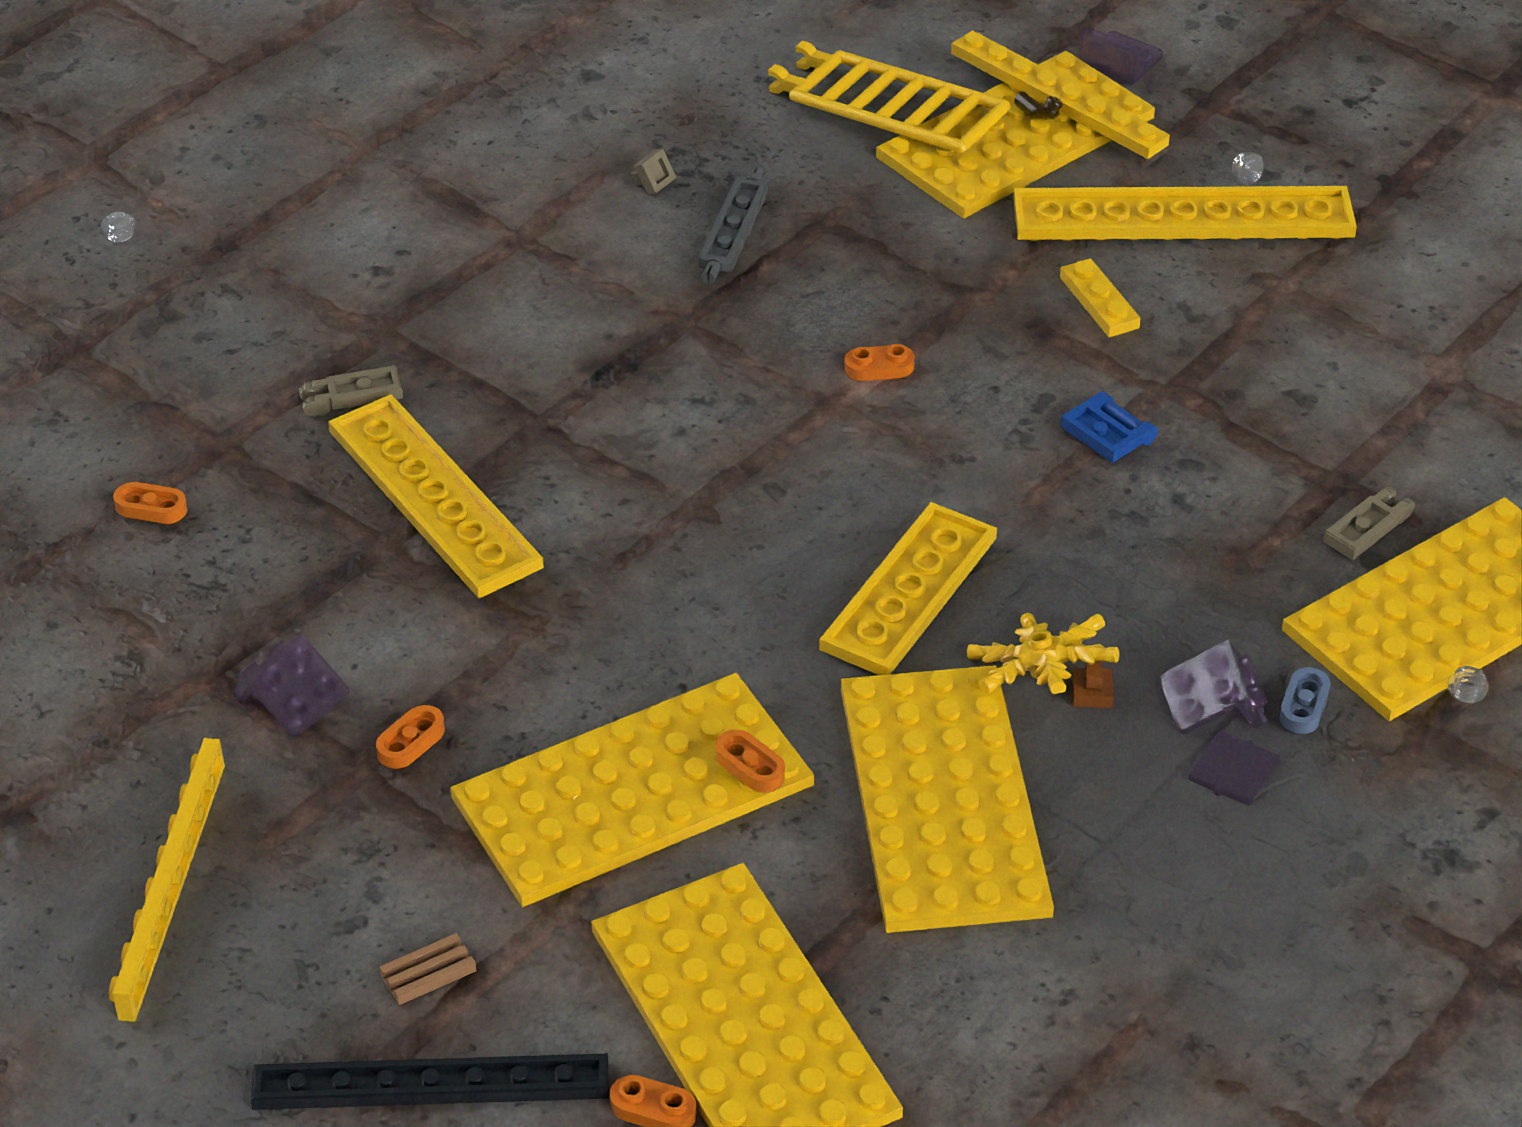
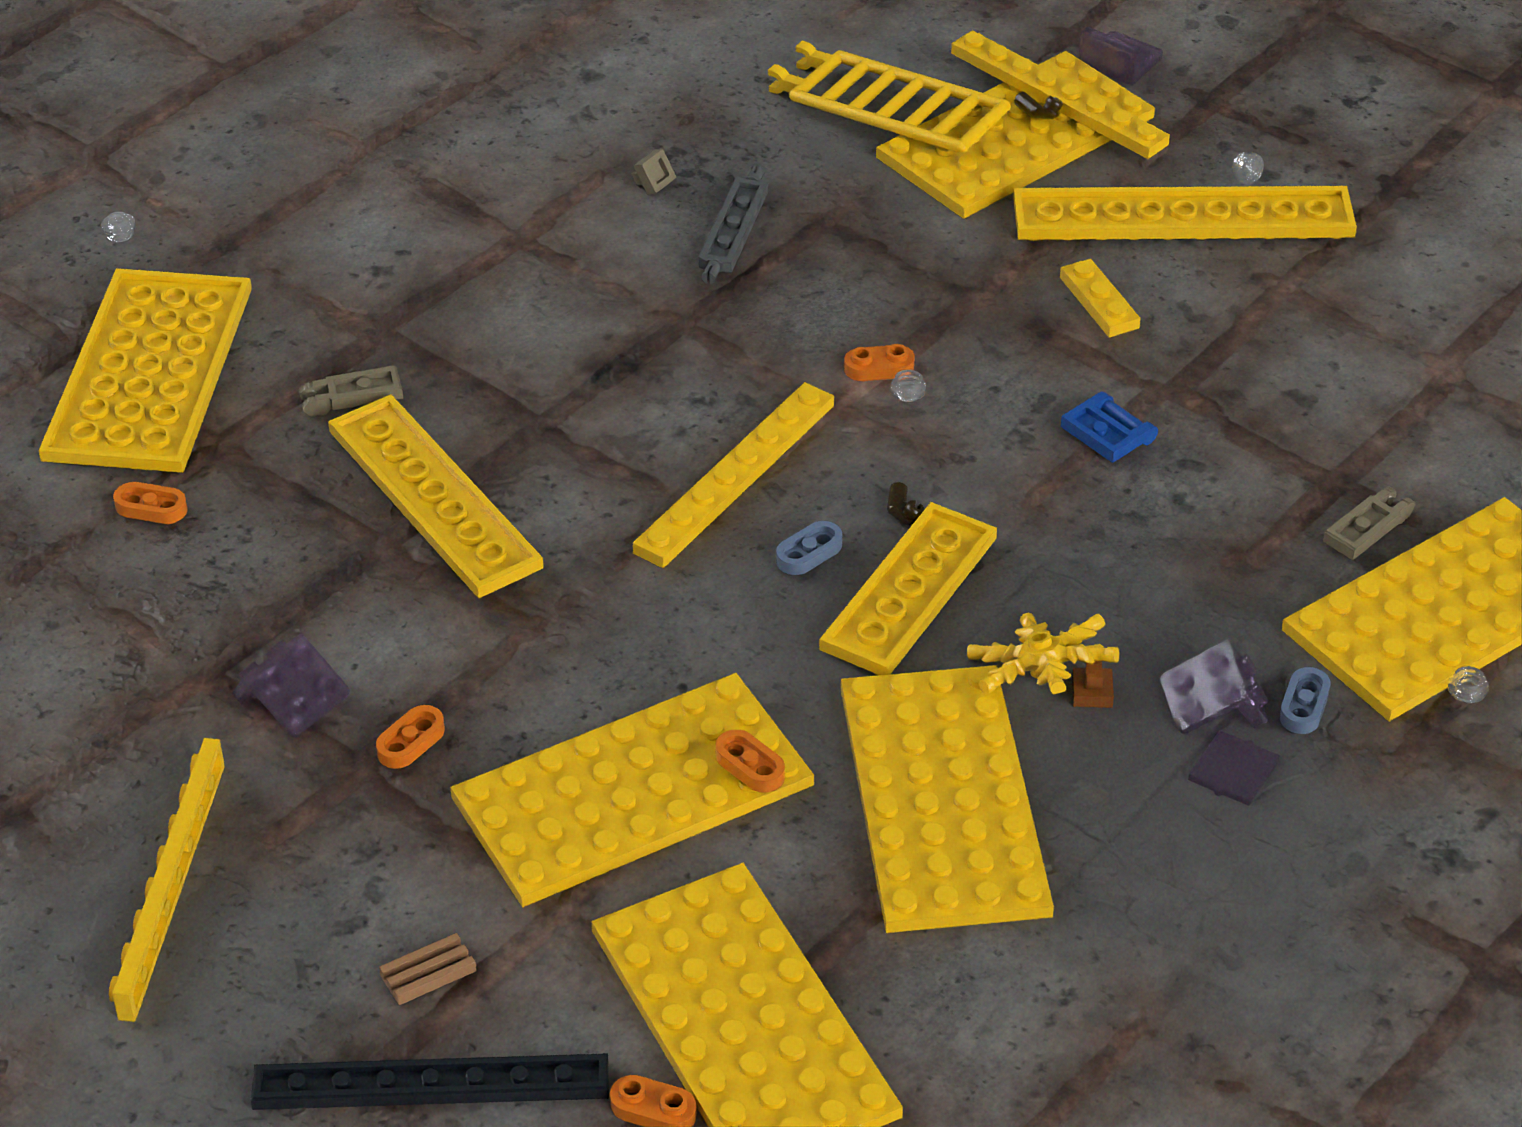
none -> yellow plate [39,268,252,473]
none -> yellow plate [633,382,834,568]
none -> sand blue plate [776,521,842,575]
none -> dark brown arm [887,482,924,525]
none -> clear plate [891,370,926,402]

